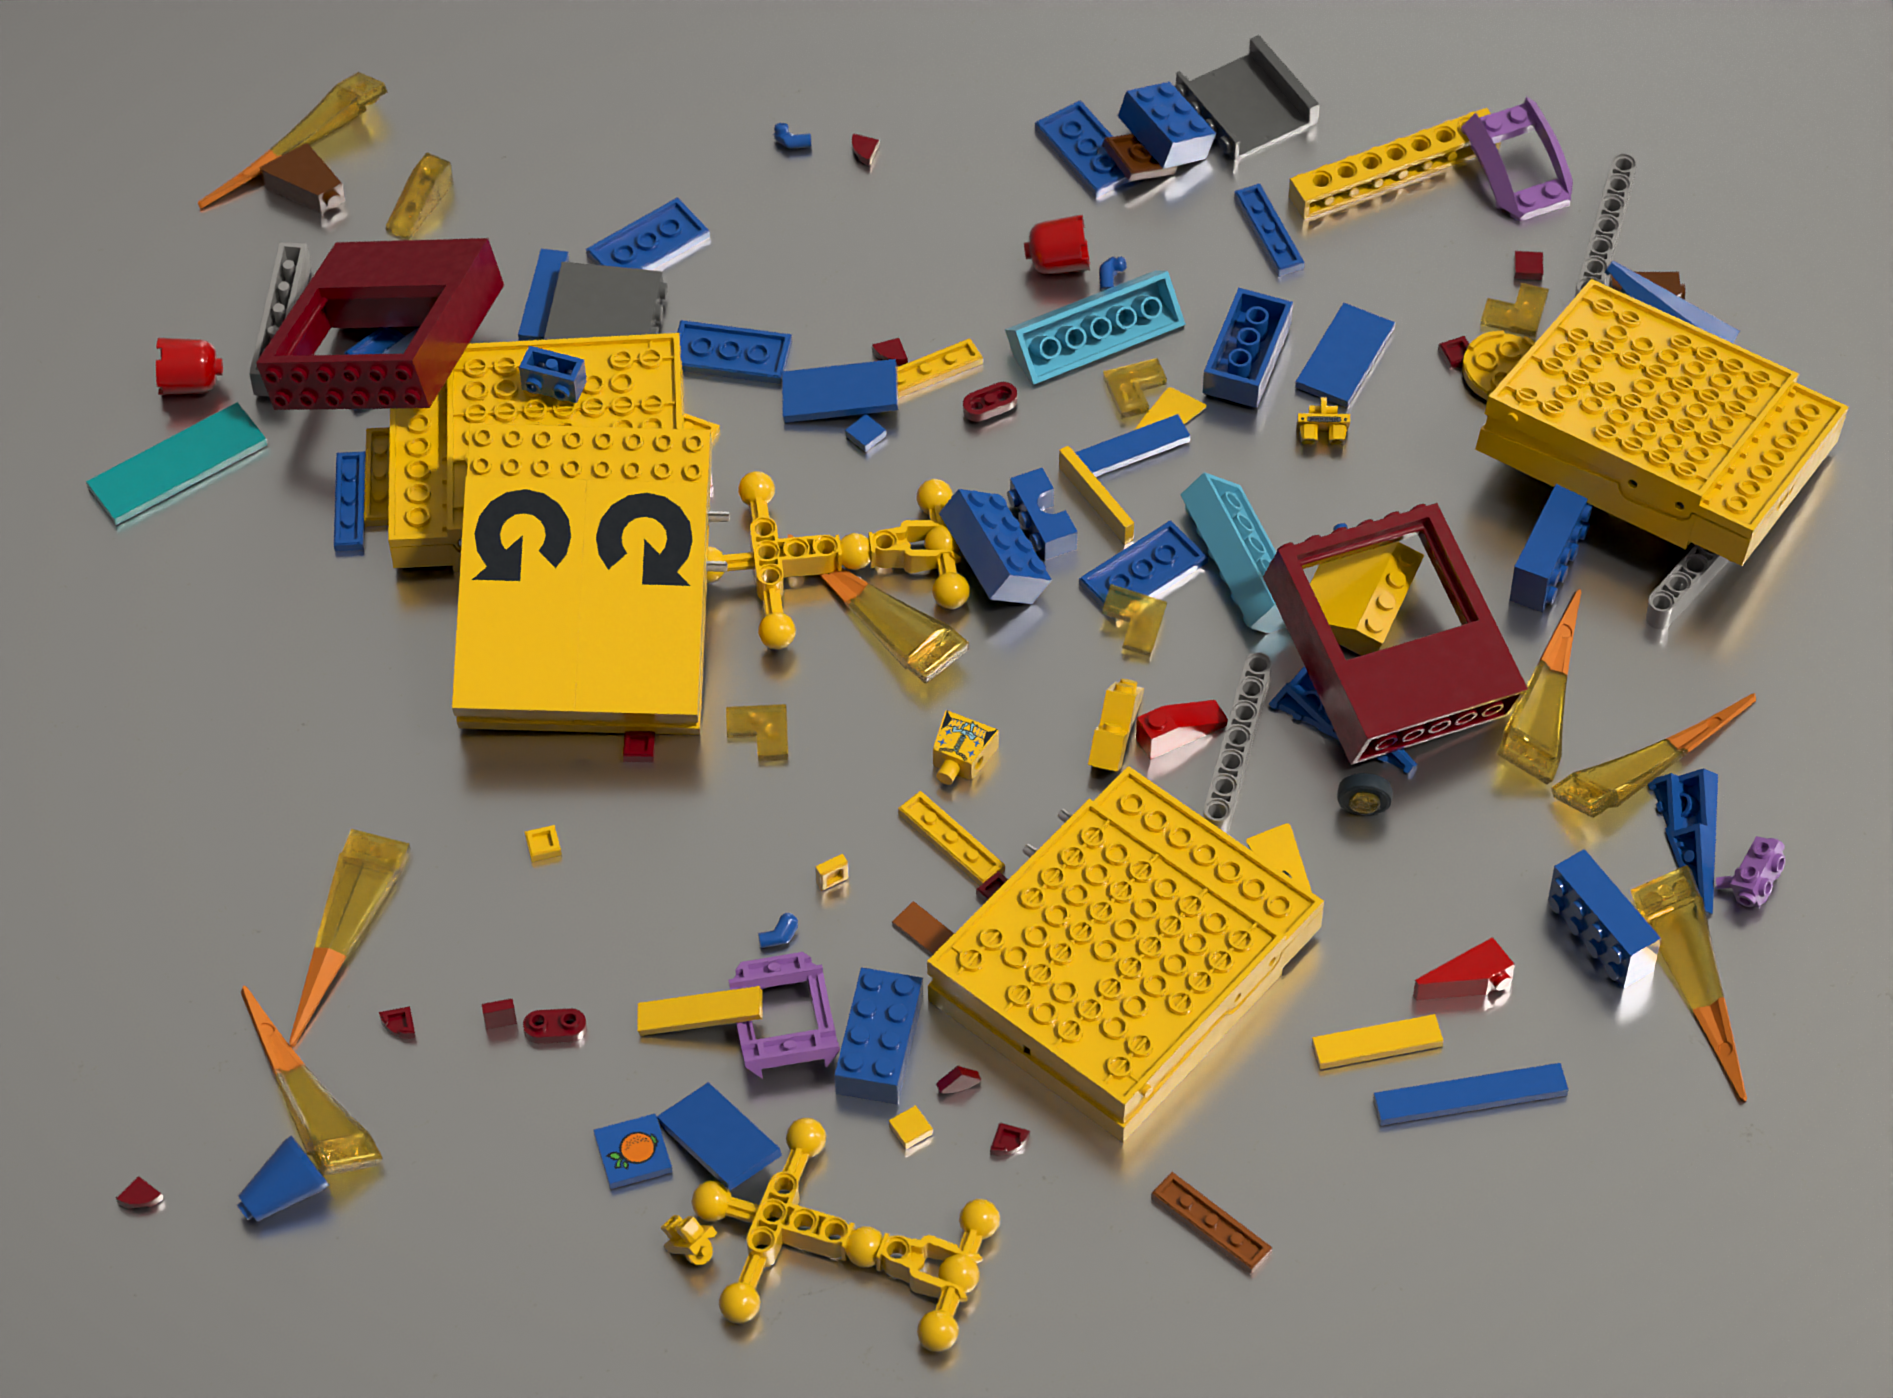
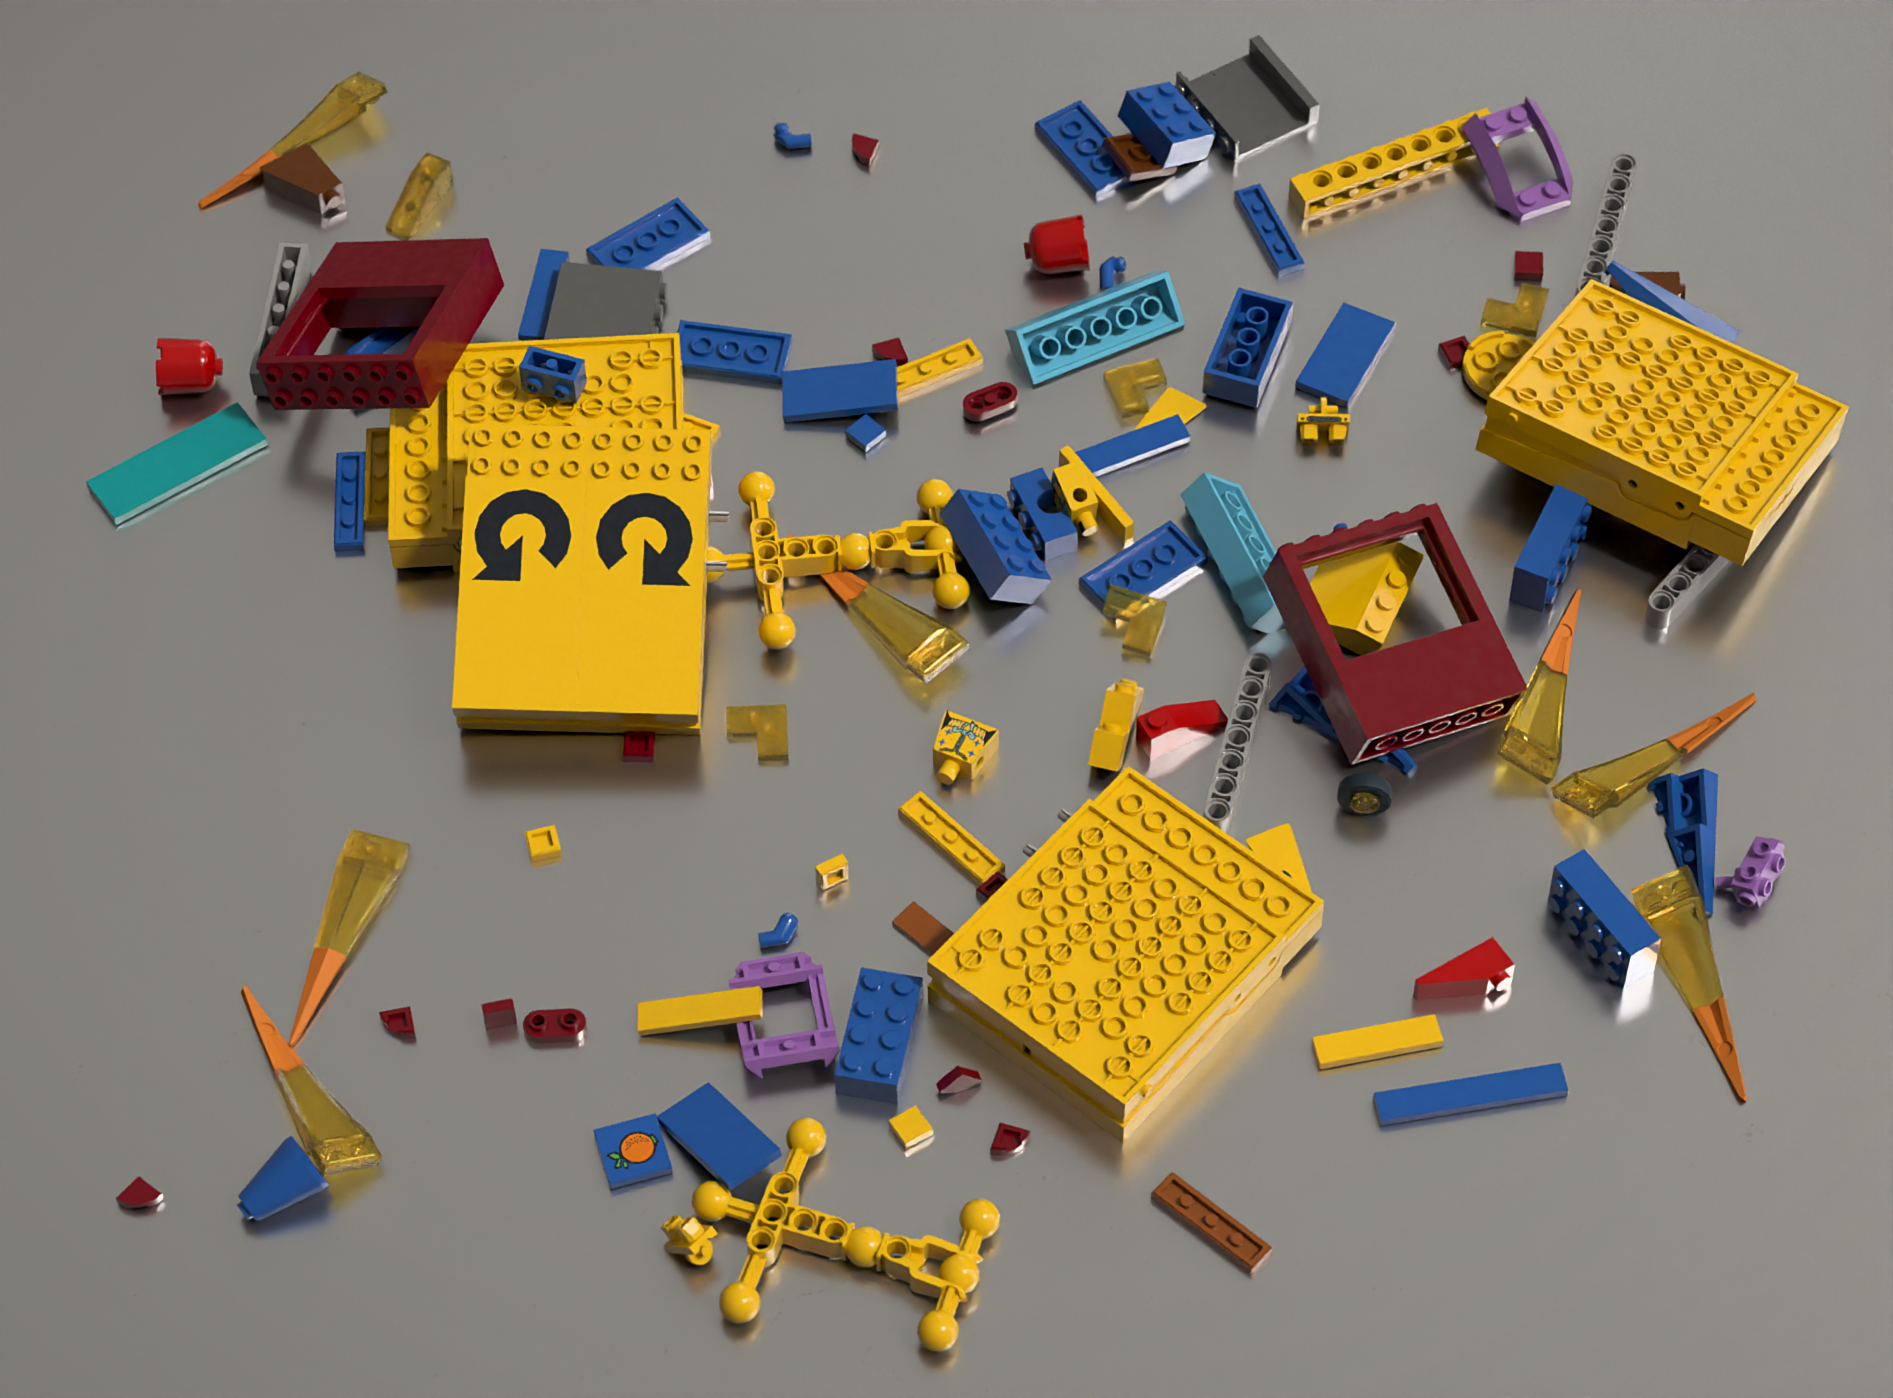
none -> yellow torso [1051,460,1099,536]

